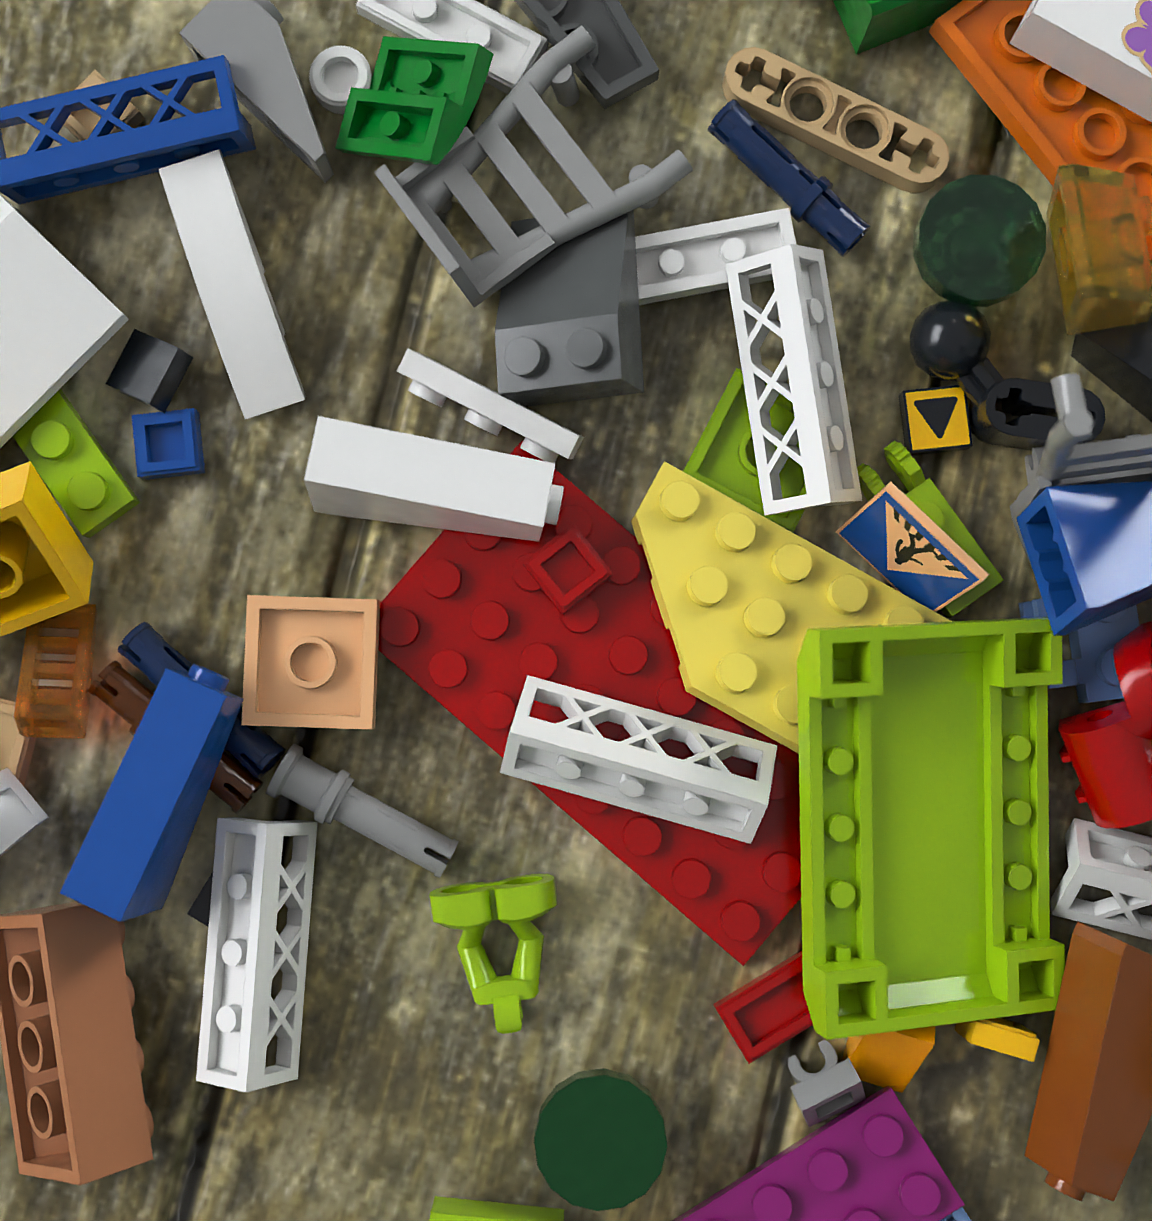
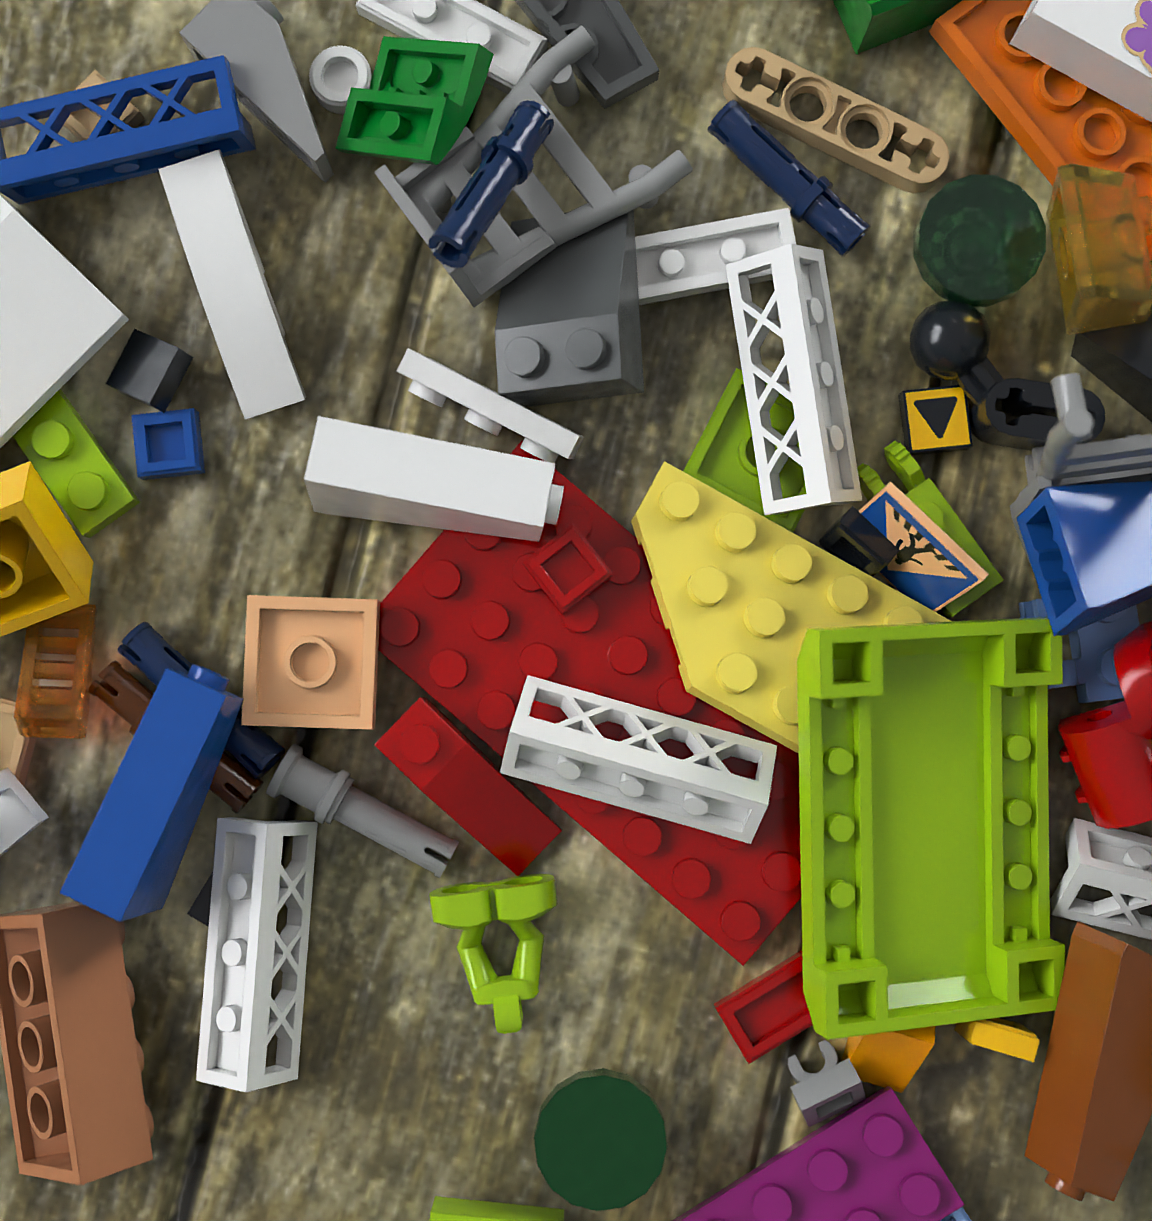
none -> red slope [374,697,562,876]
none -> dark blue pin [428,100,554,268]
none -> black tile [818,506,900,577]

